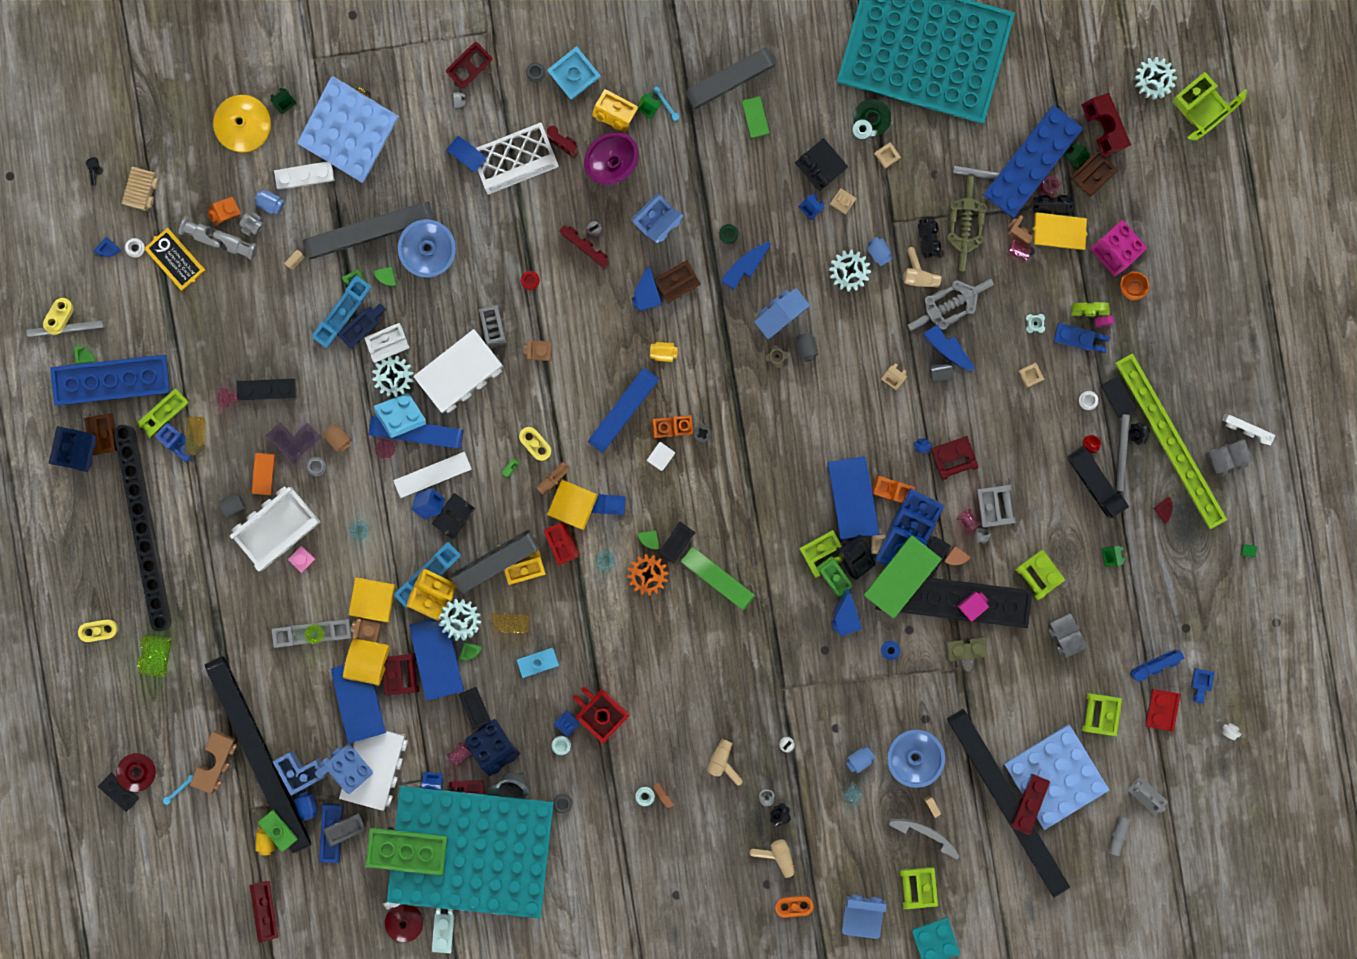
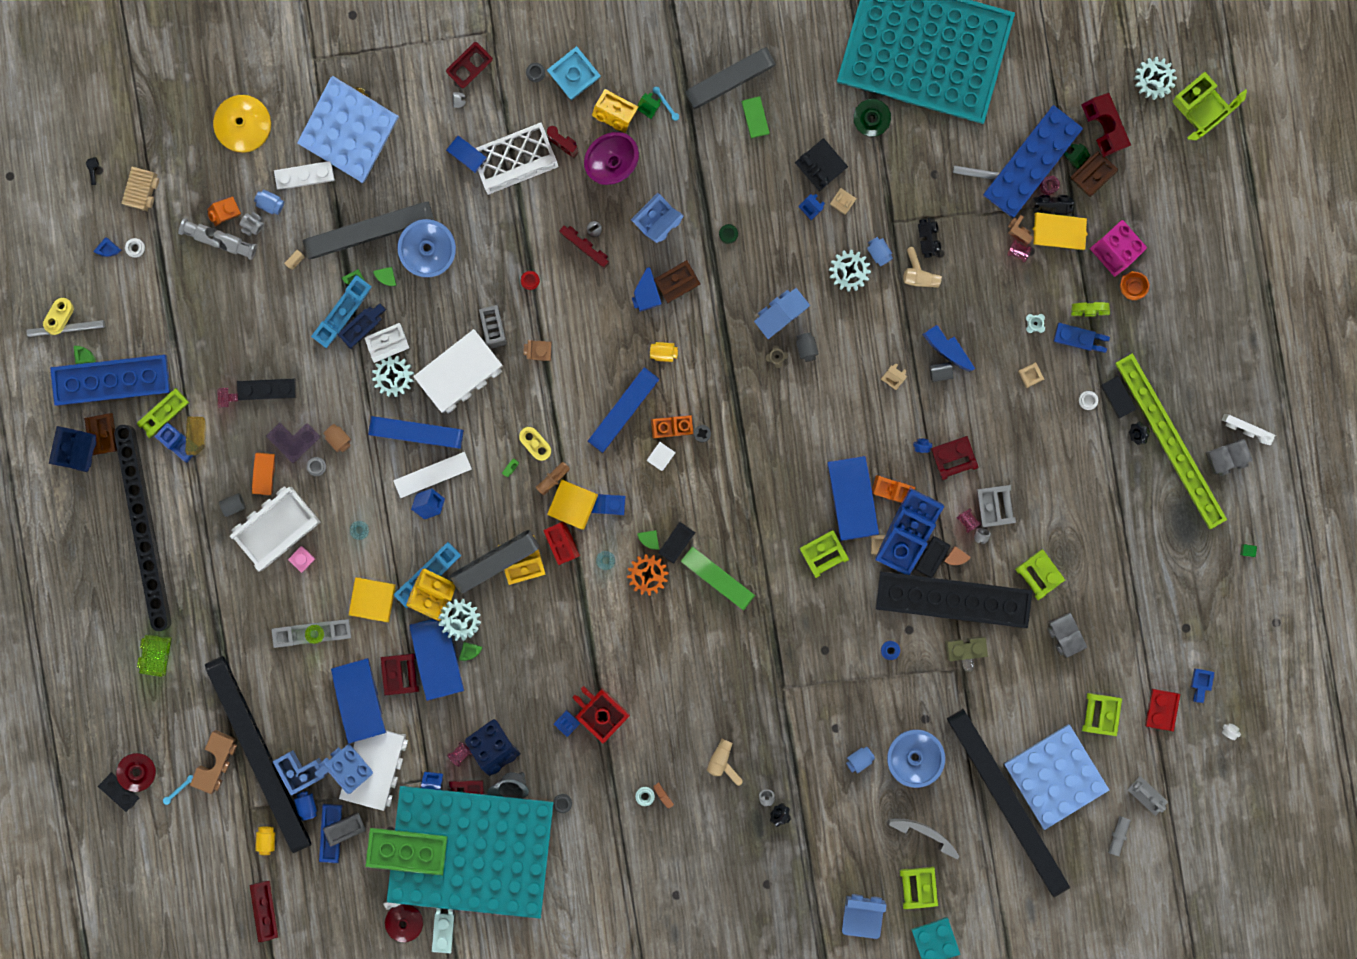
light yellow plate [78,619,118,642] -> none
piece [145,227,205,291] -> none
bright green plate [258,809,298,852] -> none
dark green tile [270,88,297,115] -> none
yellow slope [343,638,390,686] -> none
medium nougat bracket [351,618,382,642] -> none
medium azure plate [374,393,426,438] -> none
clear pink tile [375,440,395,459] -> none
black piece [432,493,476,540] -> none
black tile [459,686,491,730] -> none
clear yellow piece [492,614,530,633] -> none
medium azure plate [517,647,559,678] -> none
light aqua tile [552,735,571,755] -> none
blue slope [721,242,771,290] -> none
tan piece [749,839,795,878] -> none
orange plate [775,895,814,918] -> none
white hinge [779,737,795,752] -> none
bright green plate [817,556,854,597] -> none
blue slope [831,589,862,636] -> none
black piece [836,535,876,580] -> none
clear light blue plate [845,785,862,804] -> none
light aqua plate [853,120,872,139] -> none
bright green tile [863,535,942,619] -> none
tan tile [874,142,901,169] -> none
light grey bar [907,278,994,331] -> none
tan tile [924,795,941,818] -> none
olive bar [946,176,988,272] -> none
dark pink brick [957,591,989,622] -> none
dark red plate [1010,774,1051,835] -> none
black beam [1067,446,1129,518] -> none
red plate [1082,435,1101,453] -> none
dark pink tile [1094,315,1114,328] -> none
green tile [1101,545,1126,567] -> none
light grey bar [1116,414,1130,491] -> none
blue hinge [1130,649,1185,682] -> none
dark red tile [1153,497,1173,524] -> none

